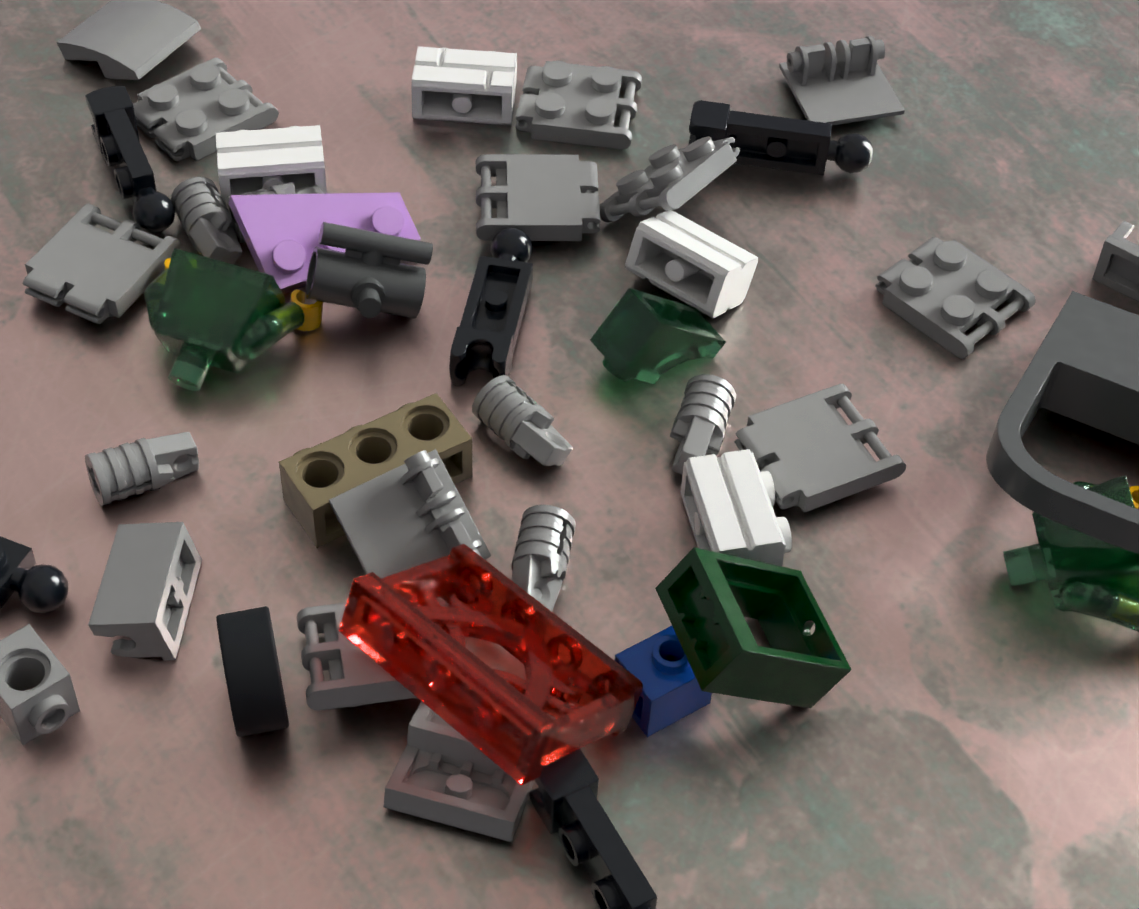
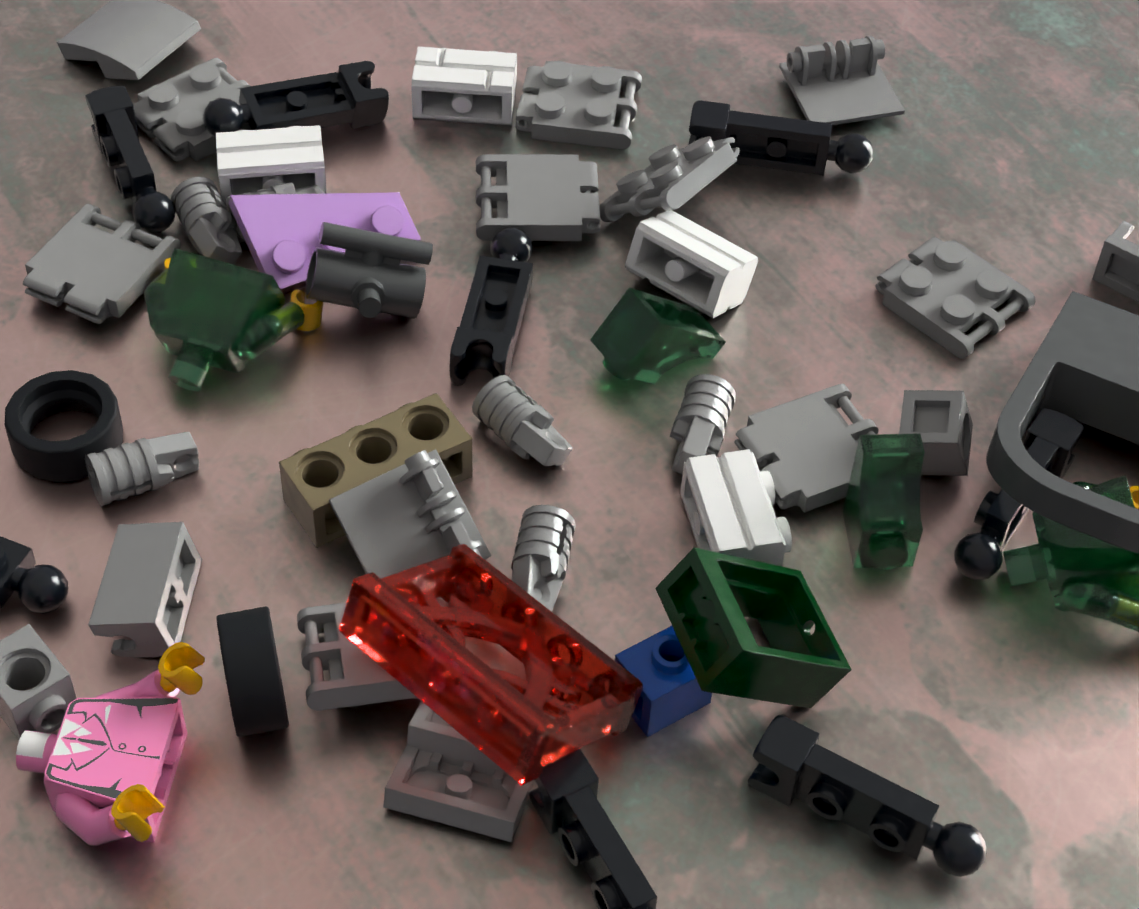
none -> black tyre [4,370,123,482]
none -> bright pink torso [16,642,205,846]
none -> black plate [203,61,389,137]
none -> black plate [748,715,987,877]
none -> clear green arch [843,433,925,570]
none -> light grey brick [898,390,973,476]
none -> black plate [954,408,1085,580]

